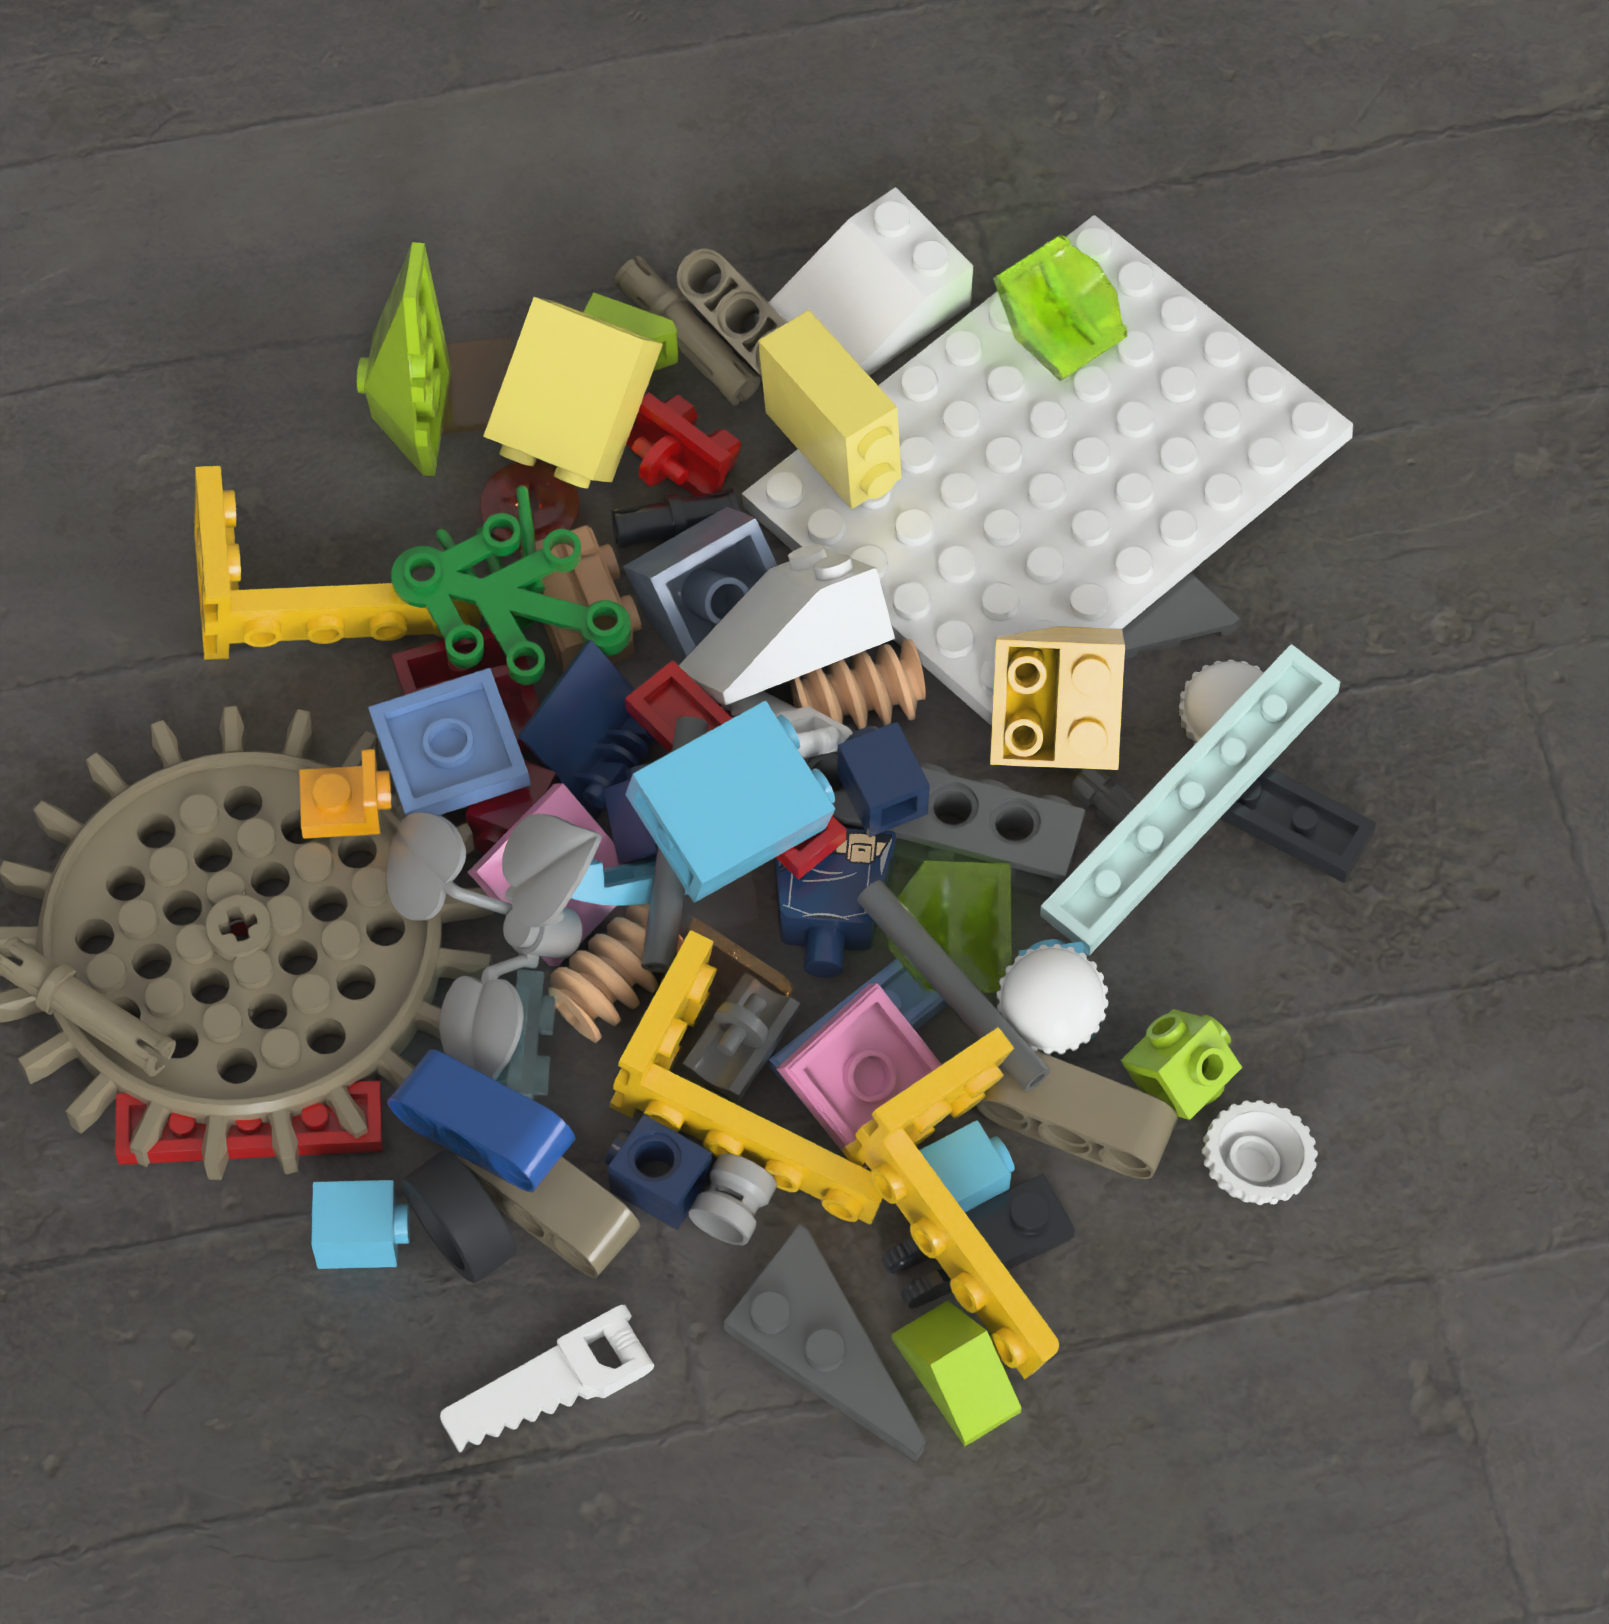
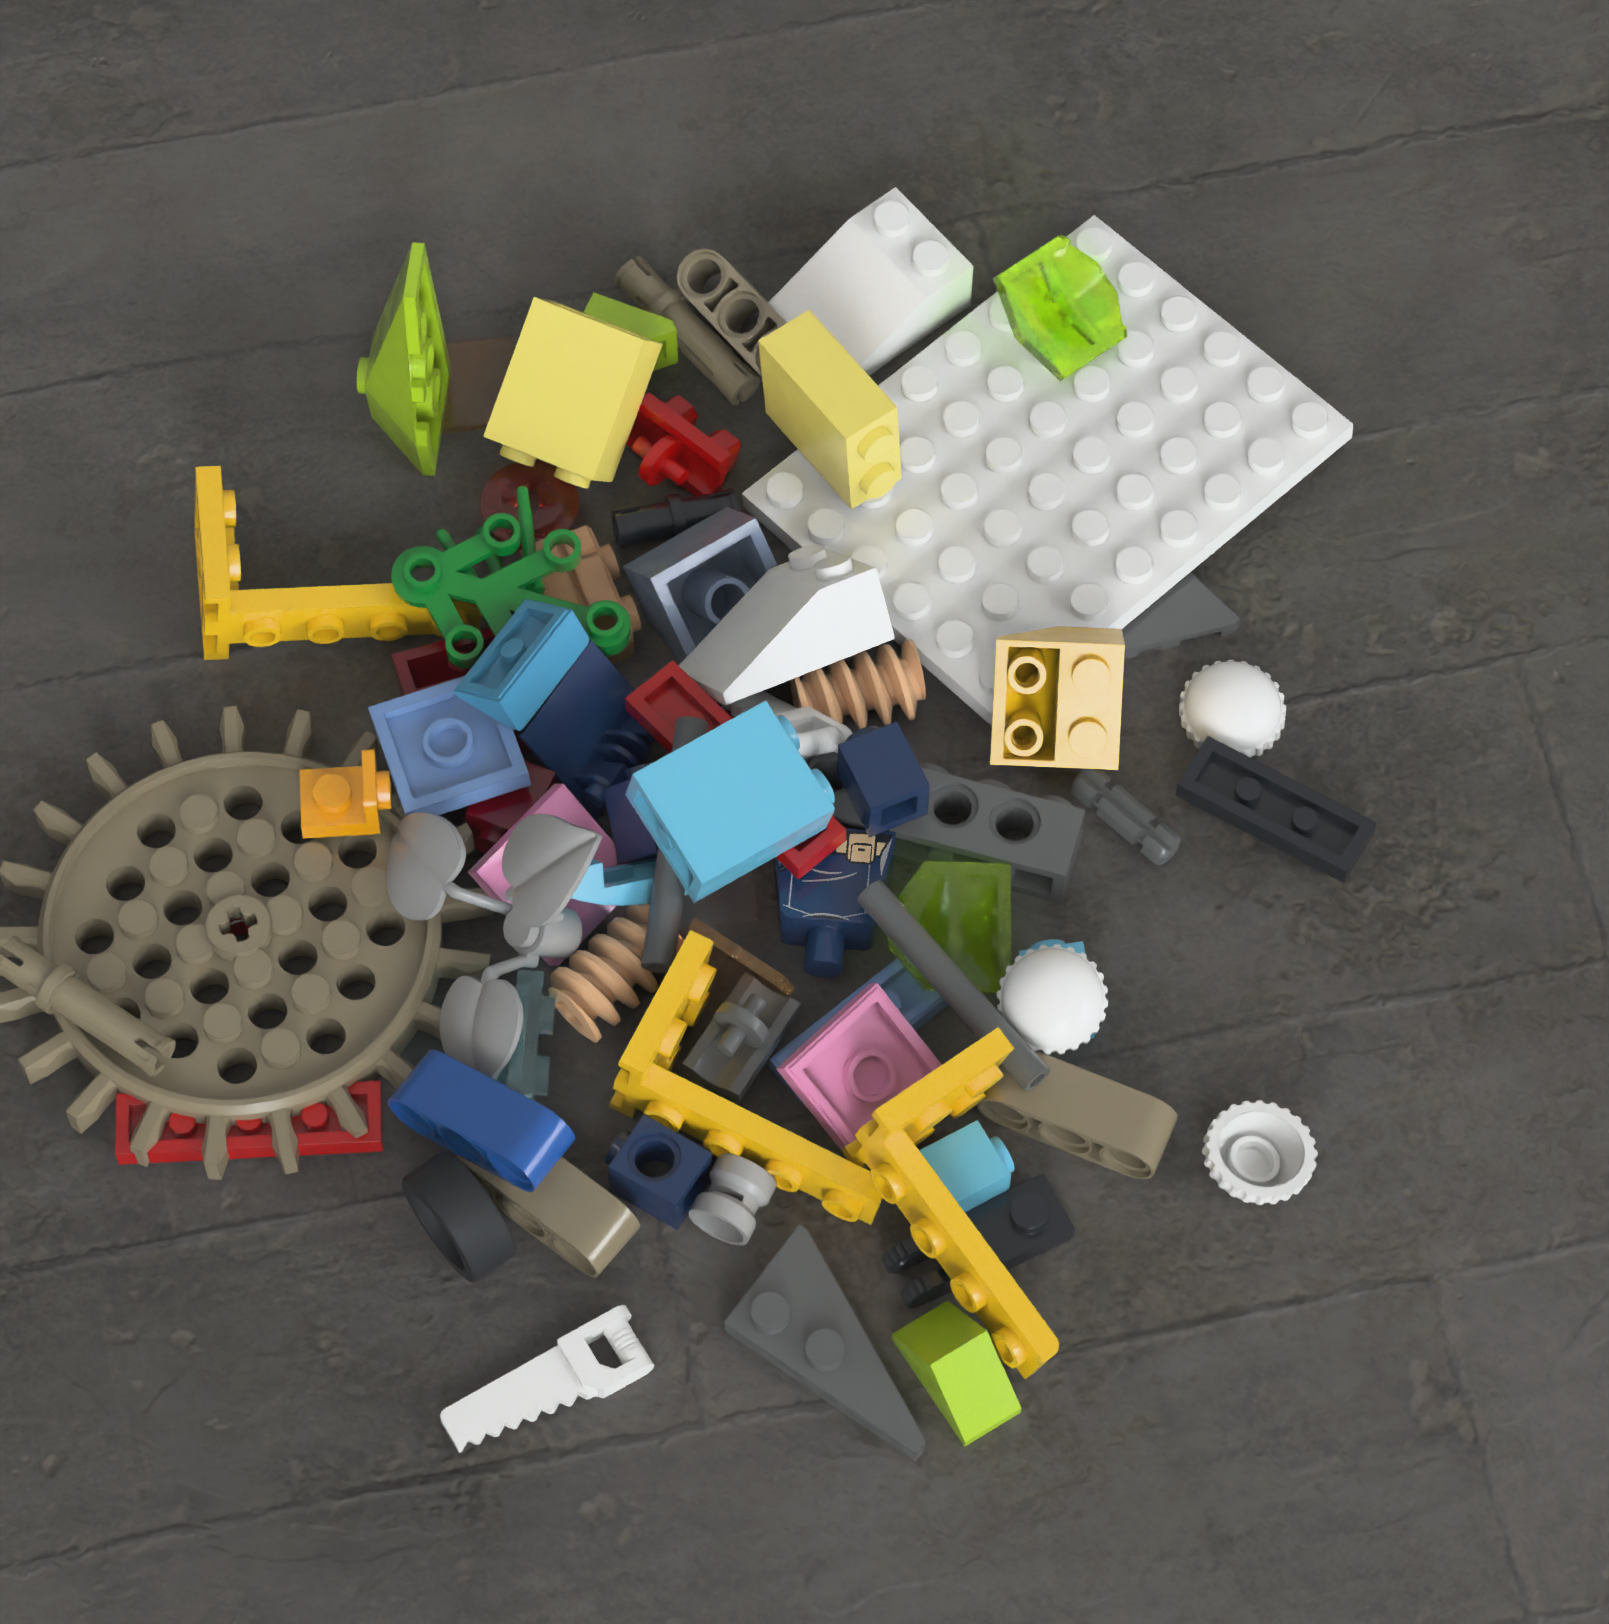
medium azure brick [311,1180,410,1269] -> none
light aqua plate [1040,644,1340,956] -> none
lime brick [1120,1009,1242,1120] -> none
none -> dark azure slope [454,599,589,731]

